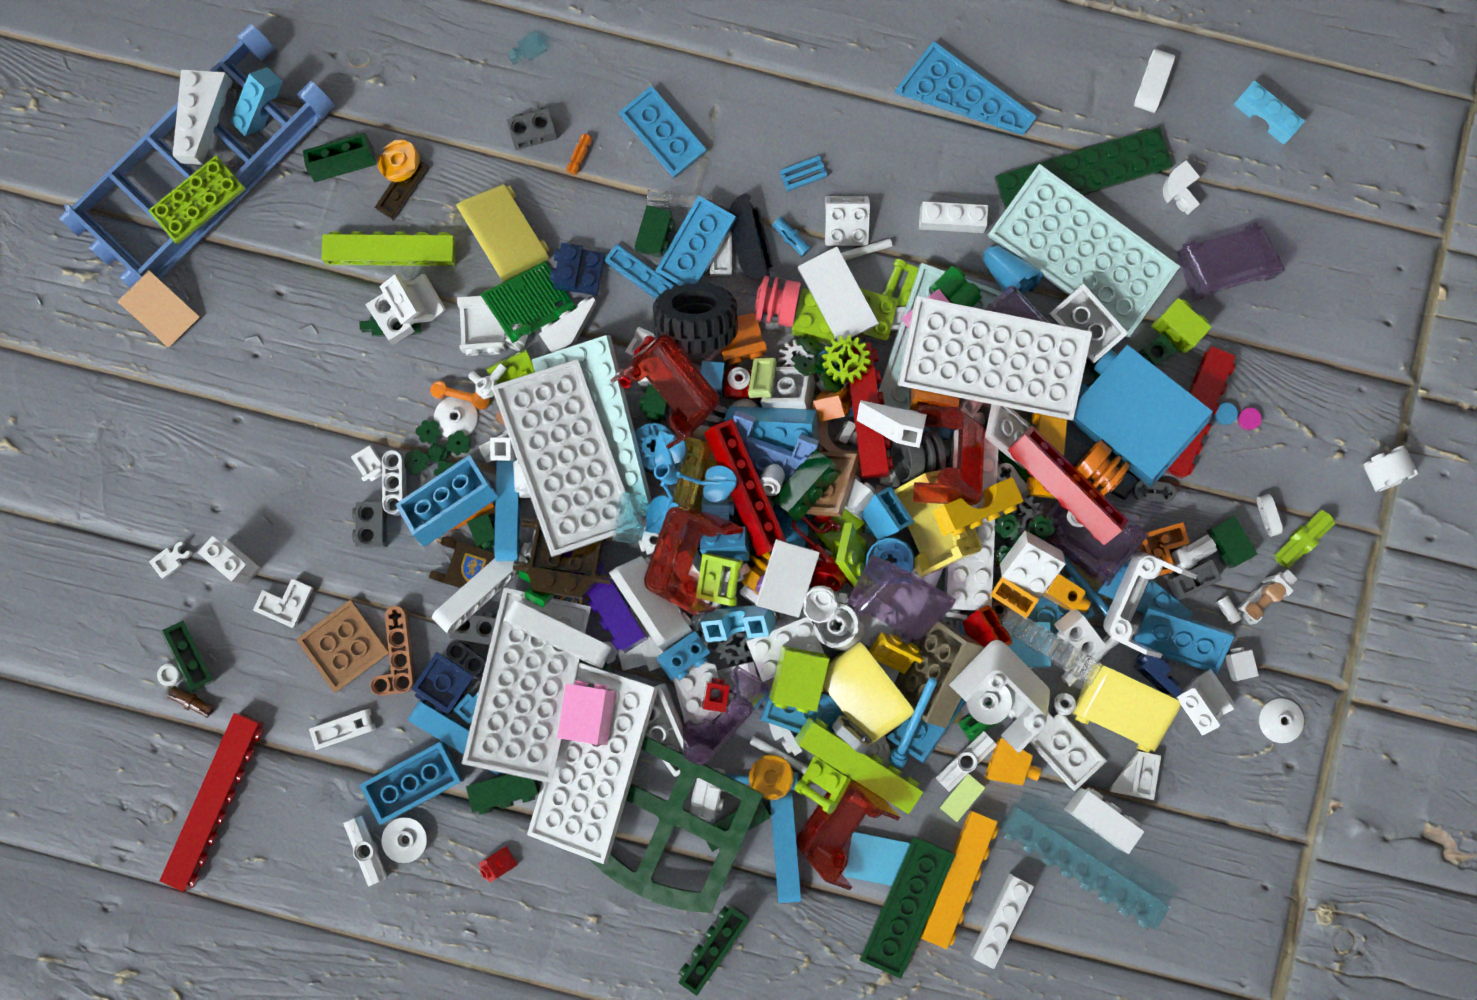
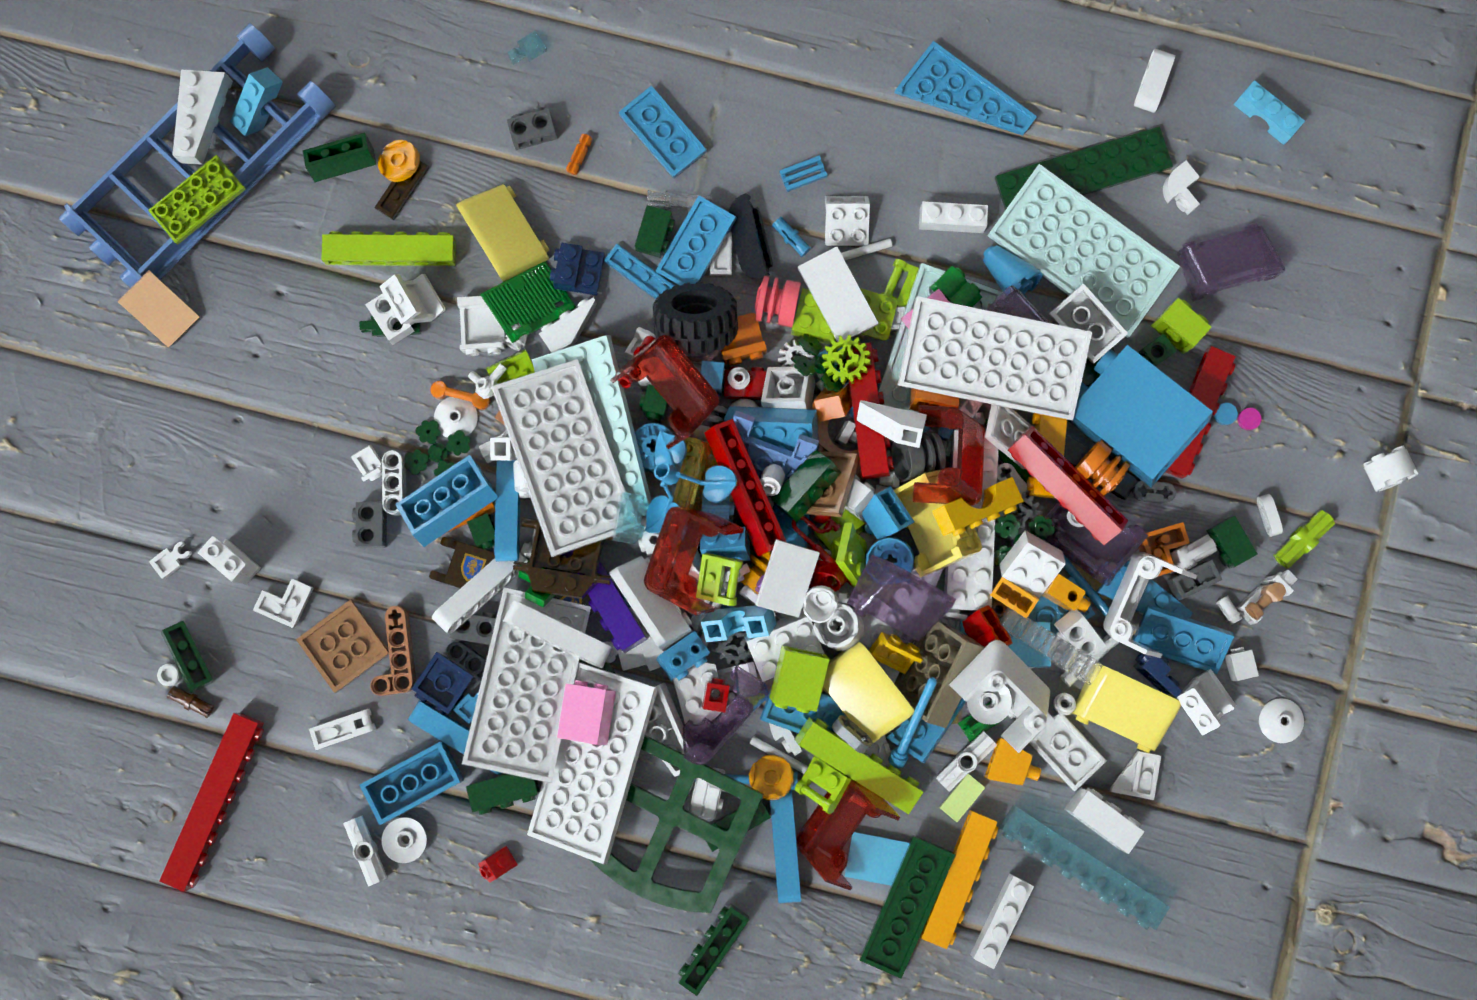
yellowish green tile [748,358,777,398] -> none

